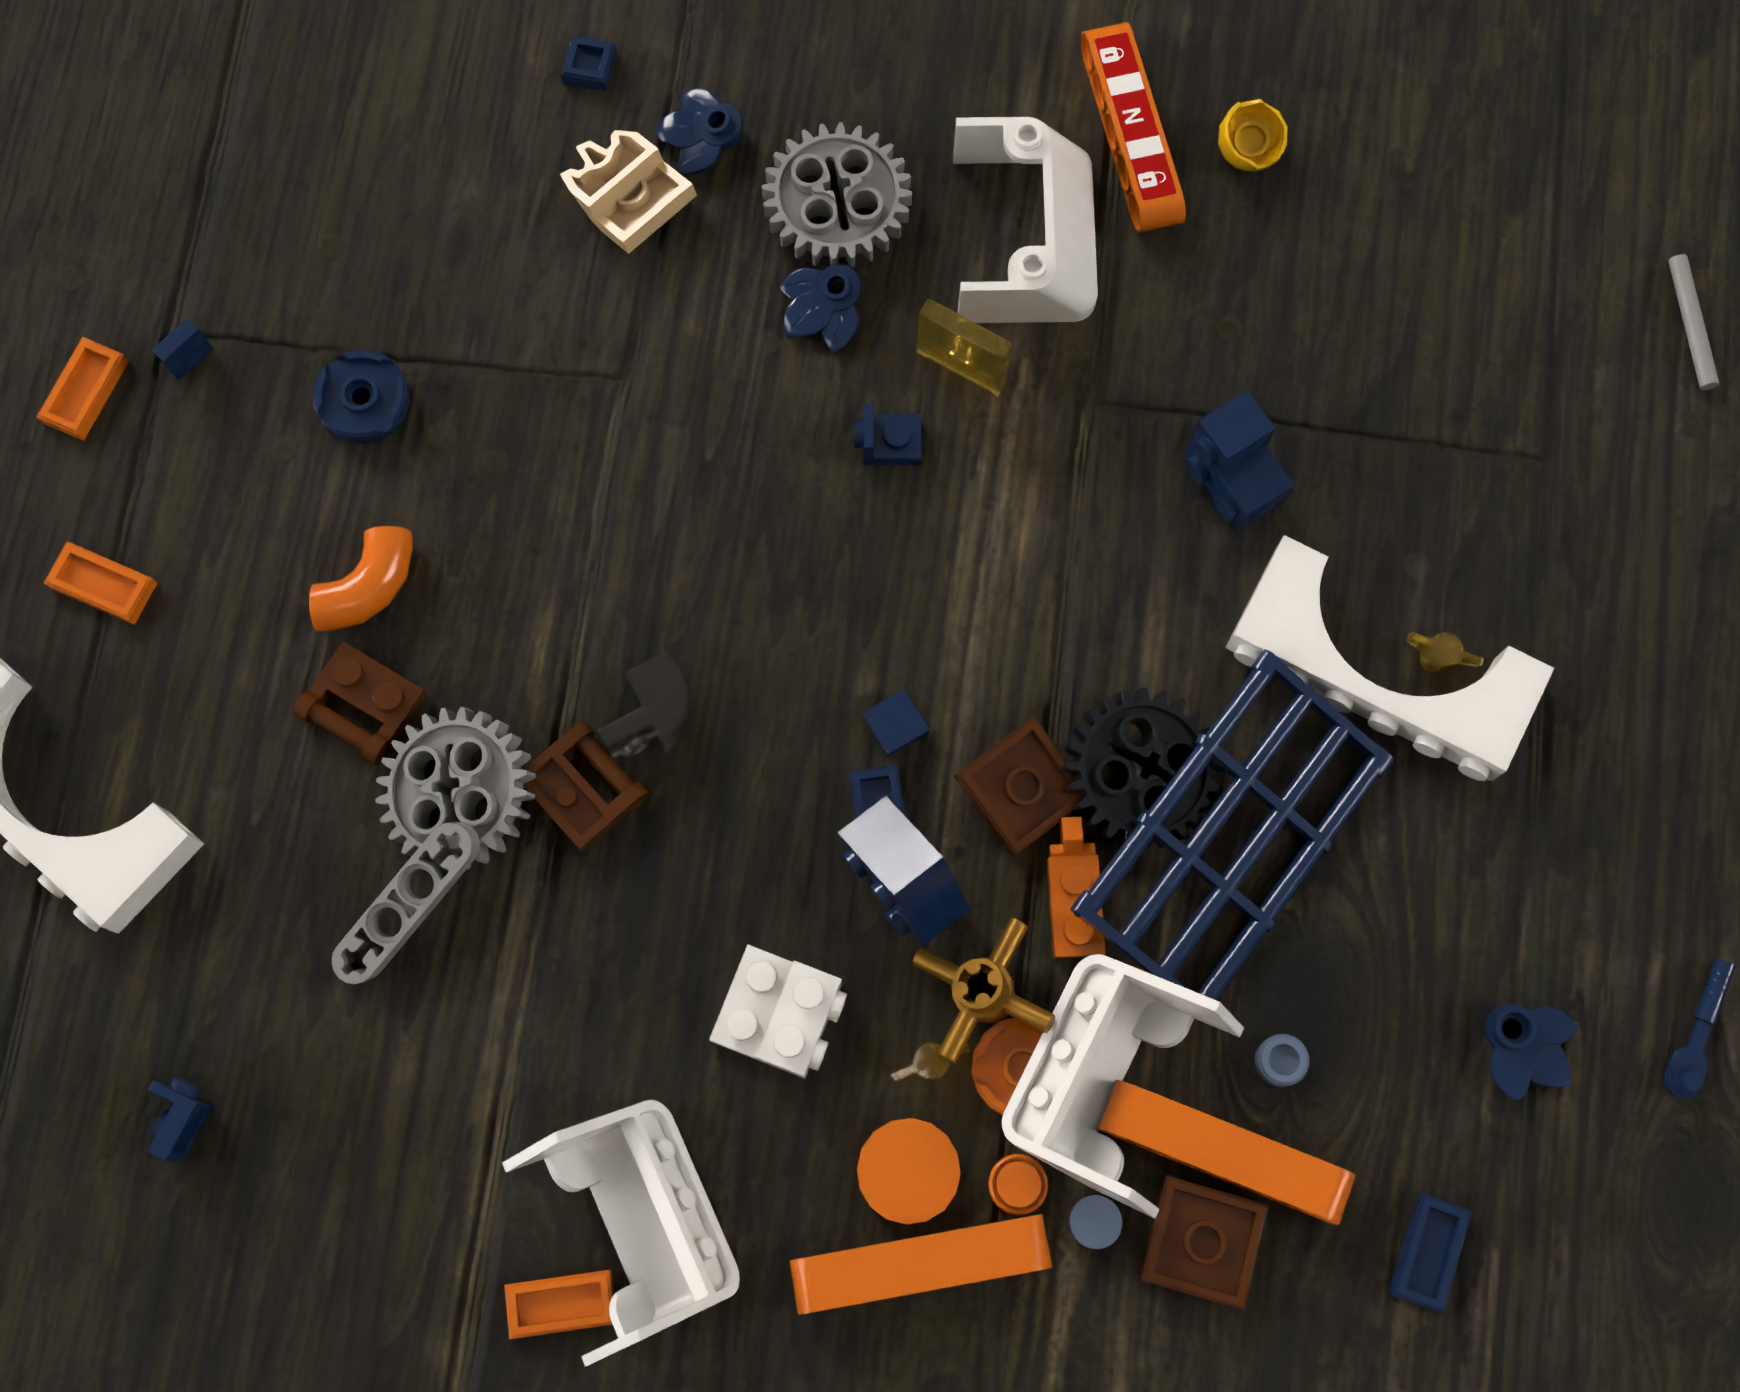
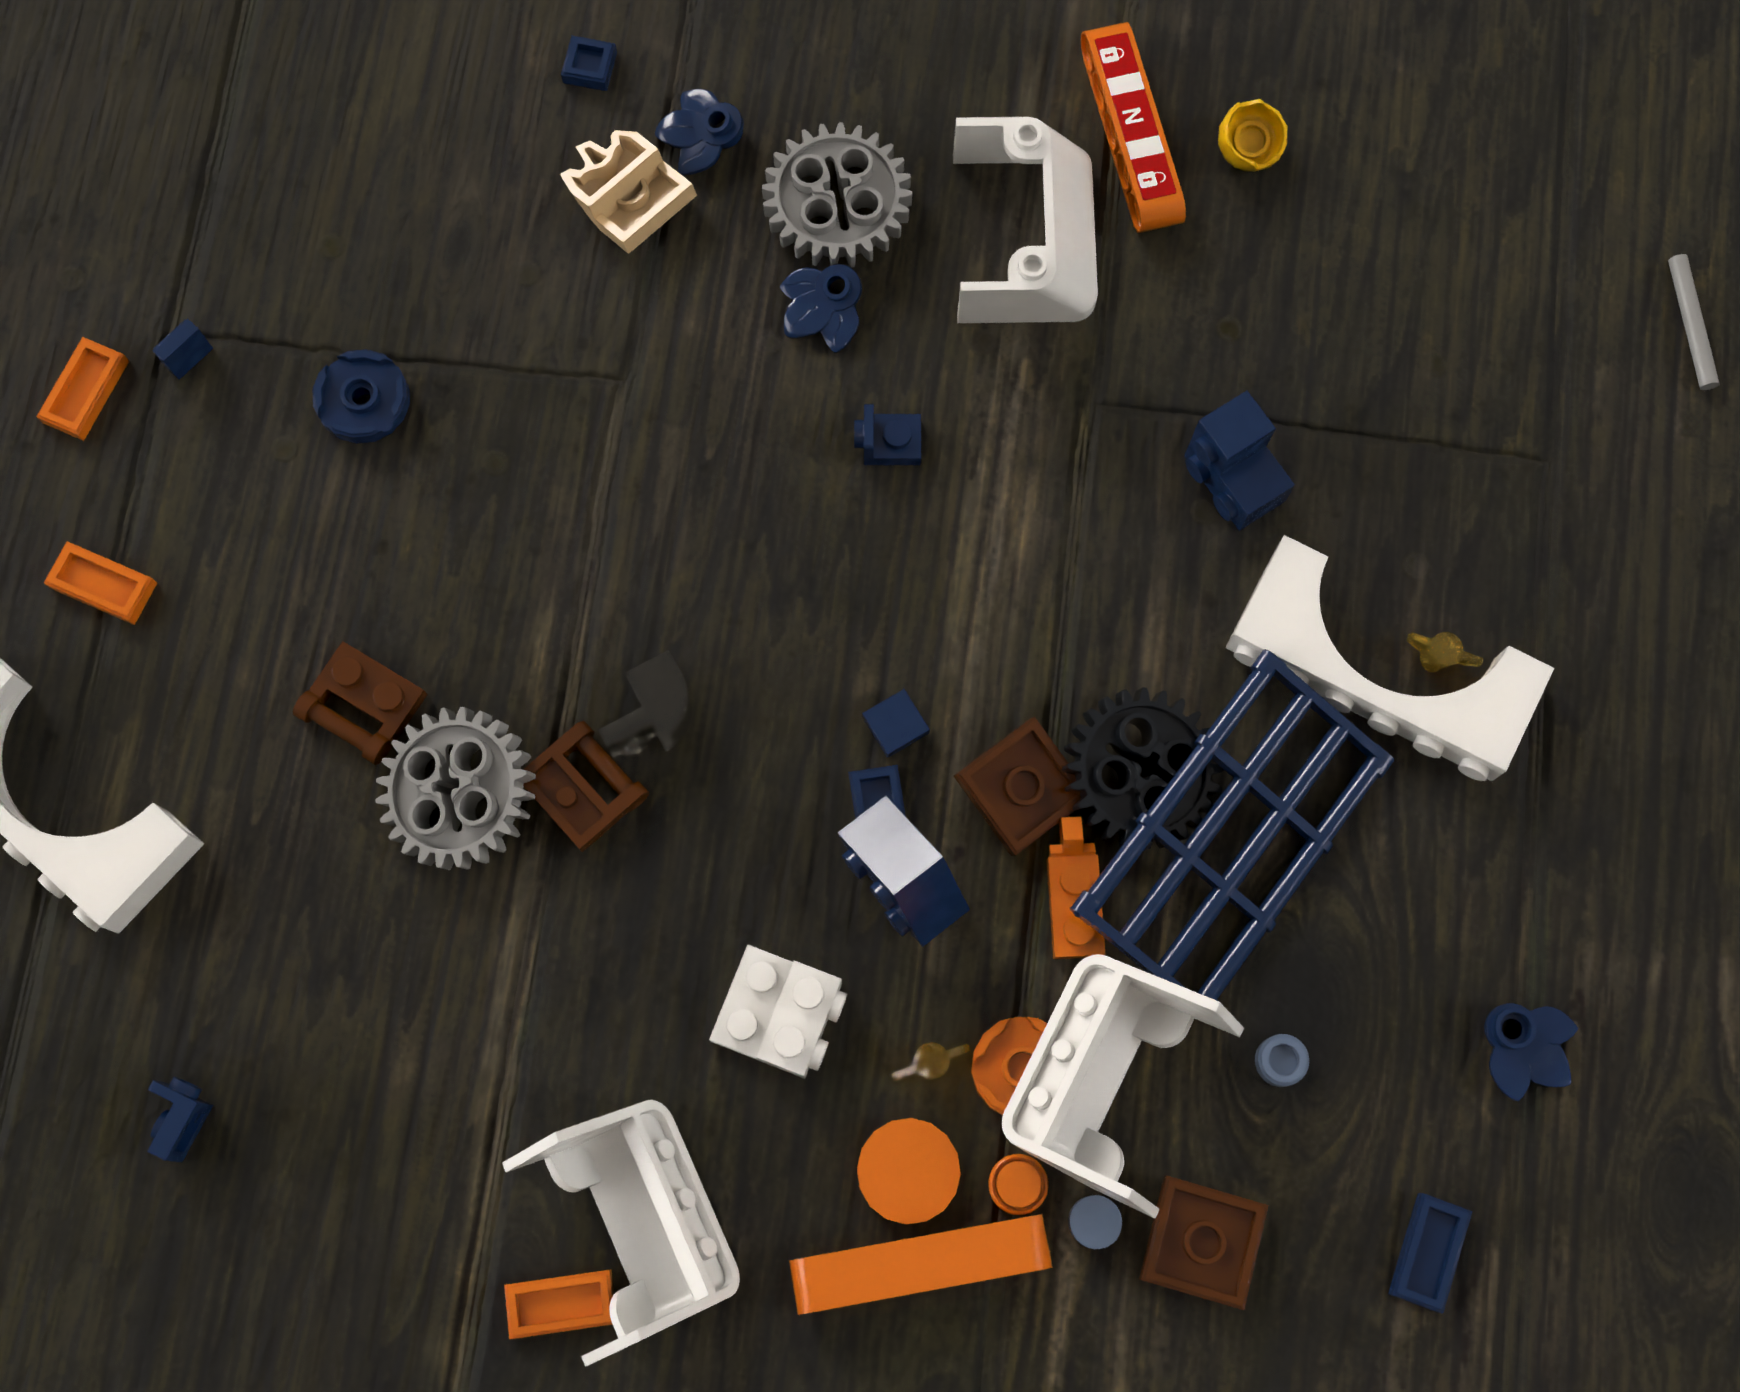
orange cylinder [309,526,413,632] -> none
light grey beam [332,822,480,984] -> none
pearl gold bar [913,917,1056,1063] -> none
clear yellow tile [917,299,1013,396] -> none
orange beam [1097,1080,1356,1226] -> none
dark blue piece [1664,959,1736,1099] -> none

